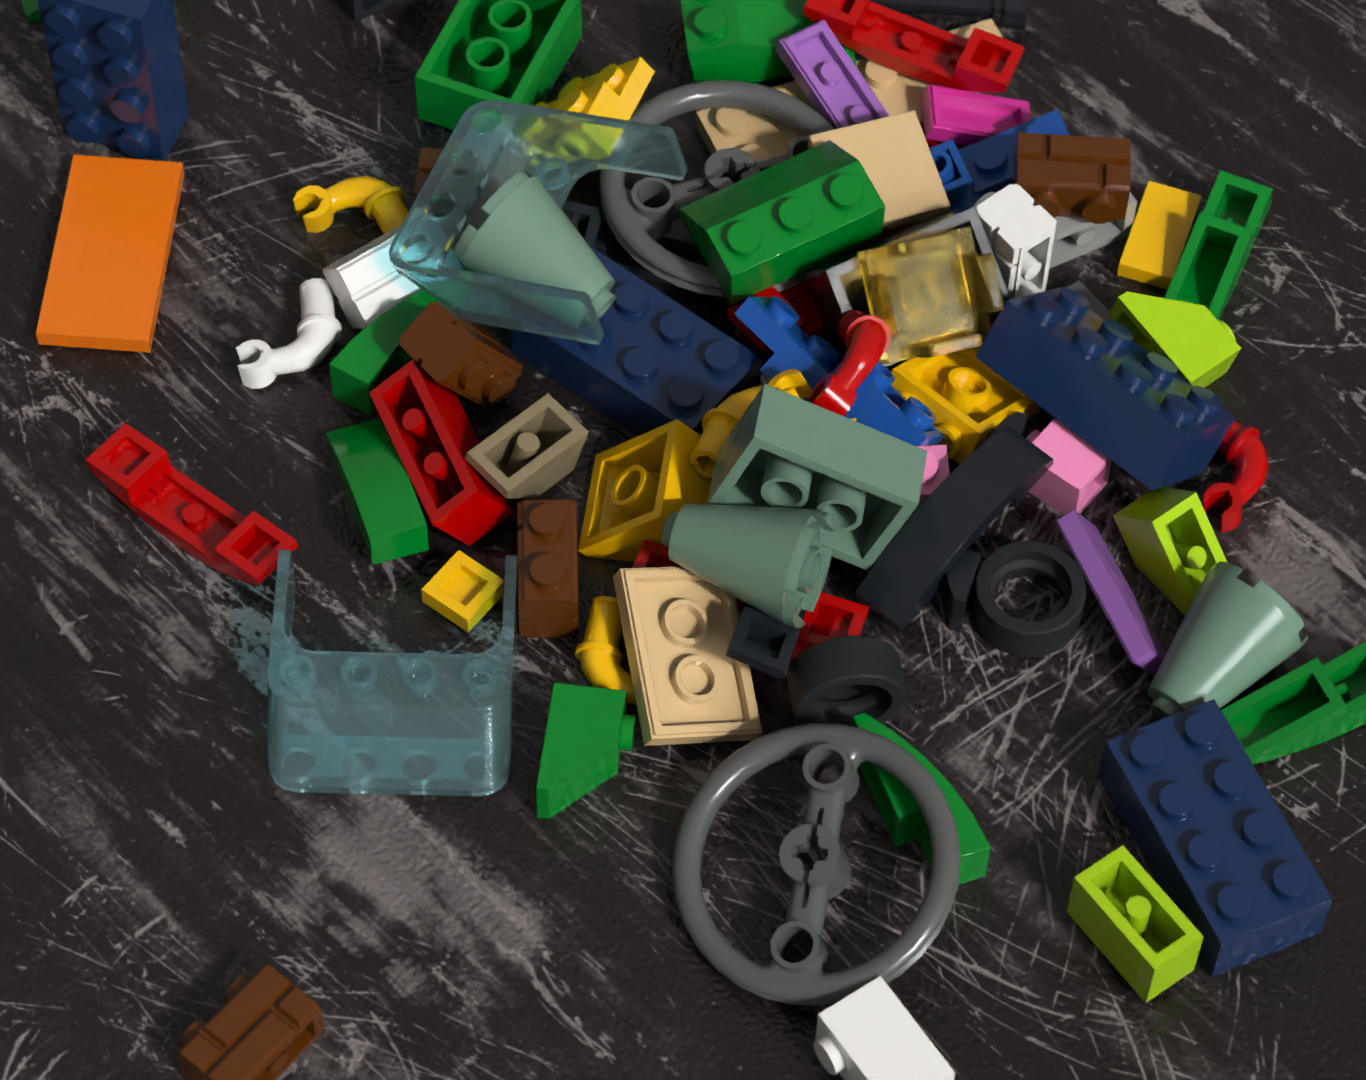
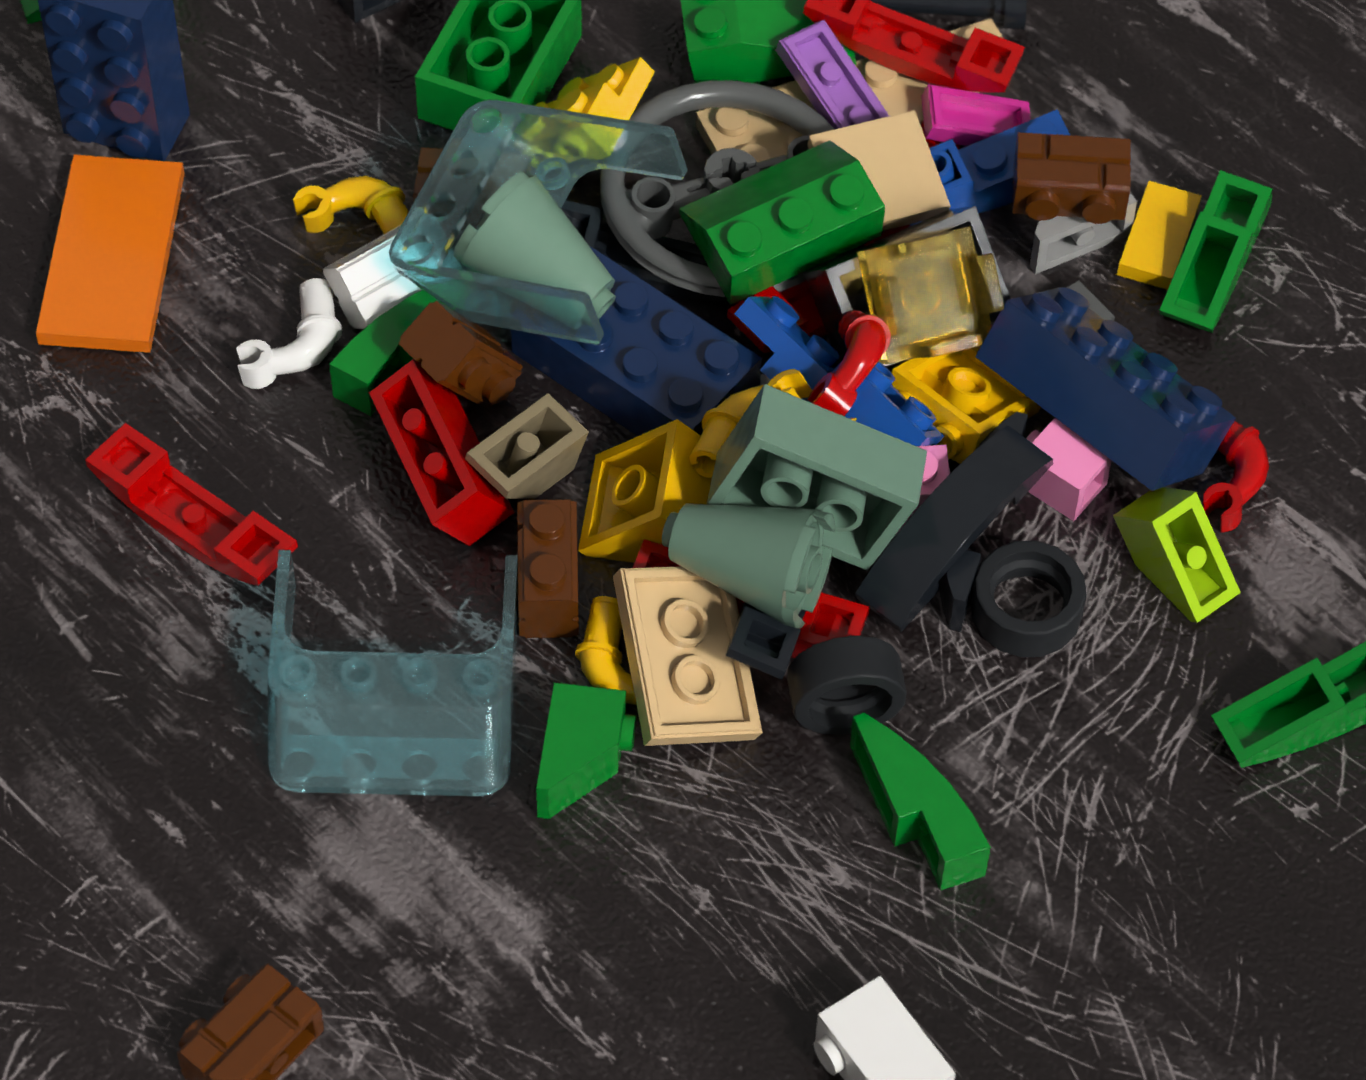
green slope [325,418,429,565] -> none
yellow plate [421,550,505,633] -> none
dark grey piece [672,723,961,1005] -> none
white brick [974,183,1057,299] -> none
medium lavender tile [1057,509,1166,676] -> none
lime brick [1067,845,1204,1003] -> none
dark blue brick [1098,699,1333,978] -> none
lime slope [1106,291,1241,388] -> none
sand green cone [1148,561,1308,720] -> none

